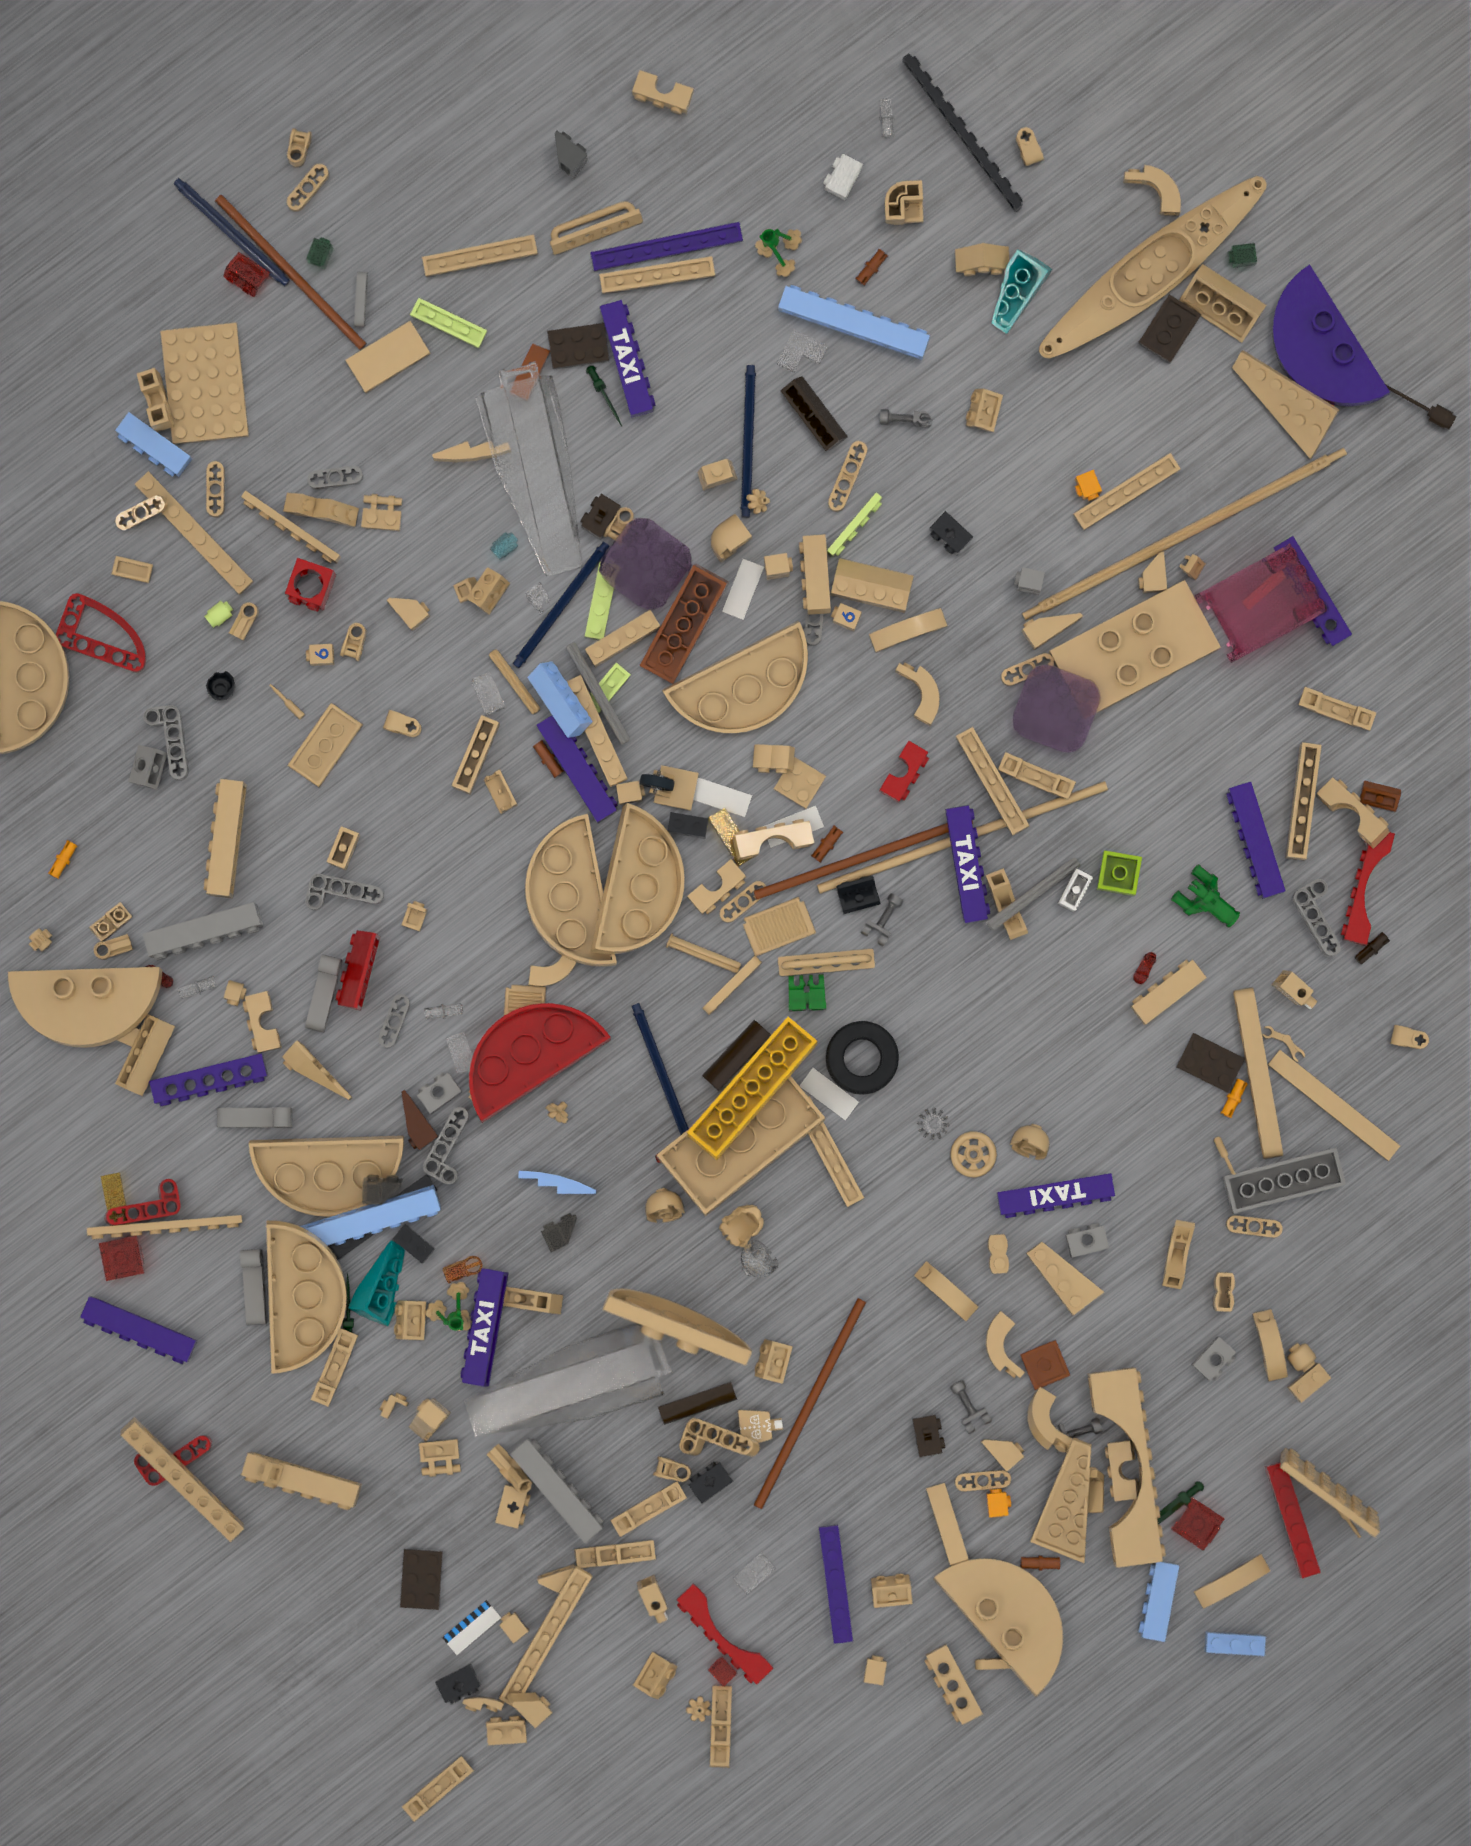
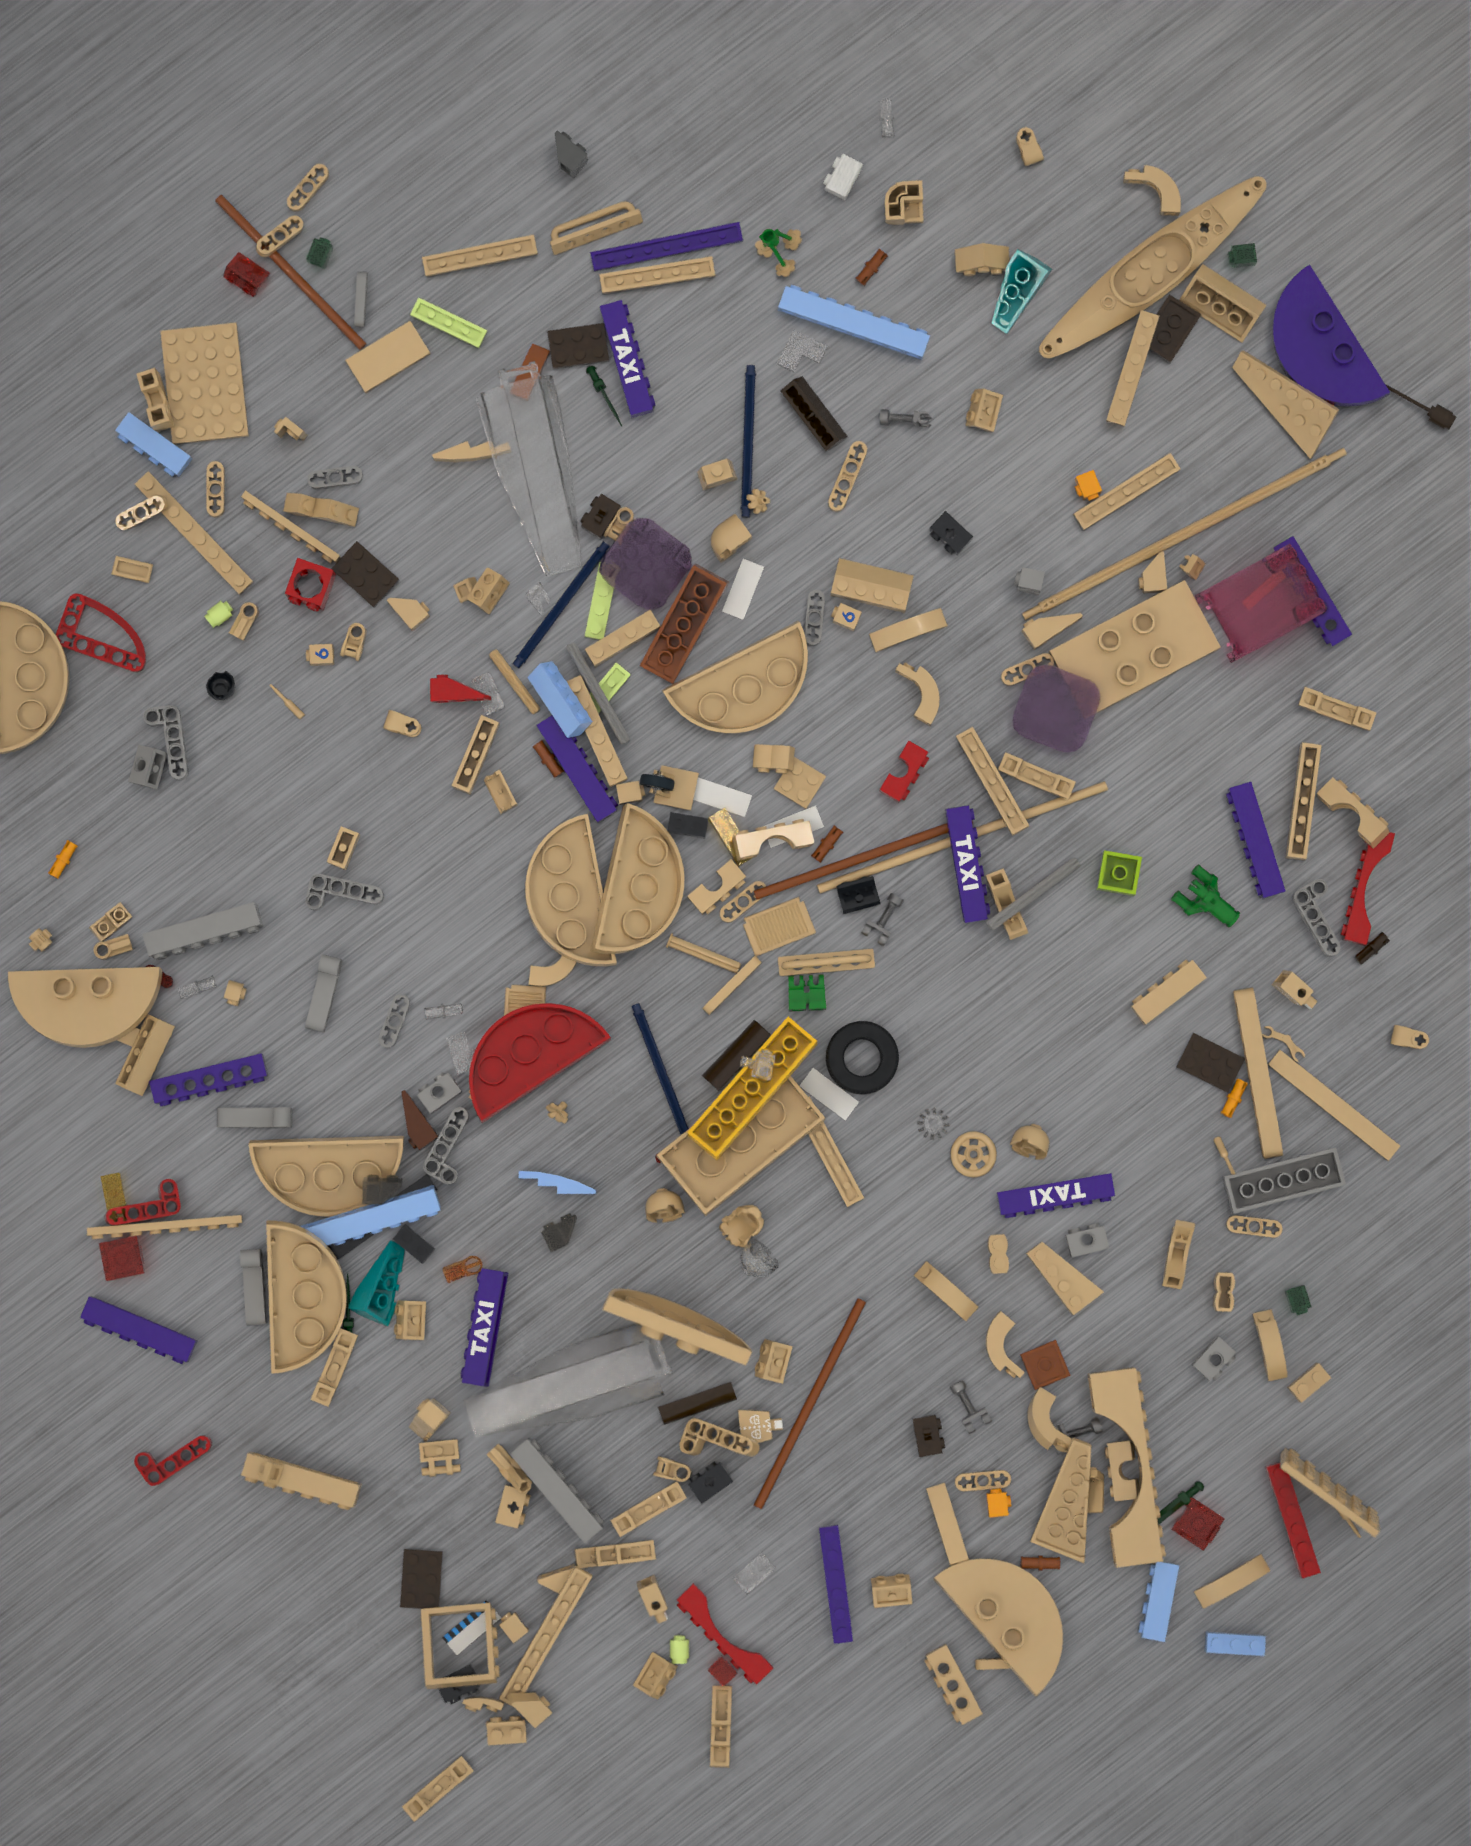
tan brick [121,1417,244,1542] -> none
dark blue piece [174,178,290,287] -> none
tan brick [204,779,247,899] -> none
tan arch [243,991,282,1053] -> none
tan wedge [282,1040,353,1100] -> none
tan piece [287,128,312,167] -> none
tan tile [287,703,363,787] -> none
red slope [335,930,380,1011] -> none
tan plate [361,494,402,531] -> none
tan bracket [379,1393,409,1419] -> none
tan bracket [402,901,427,932] -> none
tan plant [425,1282,472,1331] -> none
clear light blue brick [490,532,518,560] -> none
tan slope [503,1287,563,1314] -> none
tan arch [632,70,694,114] -> none
tan plant [686,1696,711,1722] -> none
tan brick [764,553,793,580] -> none
tan brick [799,534,831,615] -> none
yellowish green plate [827,492,882,558] -> none
tan brick [864,1655,887,1685] -> none
black plate [902,53,1023,213] -> none
tan slope [981,1439,1024,1472] -> none
white brick [1058,869,1093,912] -> none
clear red piece [1133,952,1156,984] -> none
tan head [1287,1343,1316,1372] -> none
dark orange slope [1360,781,1401,812] -> none
none -> tan beam [256,216,303,257]
none -> tan bracket [274,417,308,441]
none -> dark brown plate [331,541,399,608]
none -> tan window [421,1603,500,1689]
none -> red slope [430,674,491,703]
none -> yellowish green brick [670,1635,689,1664]
none -> clear brick [740,1050,776,1081]
none -> tan brick [1106,310,1159,427]
none -> clear green brick [1285,1285,1312,1315]

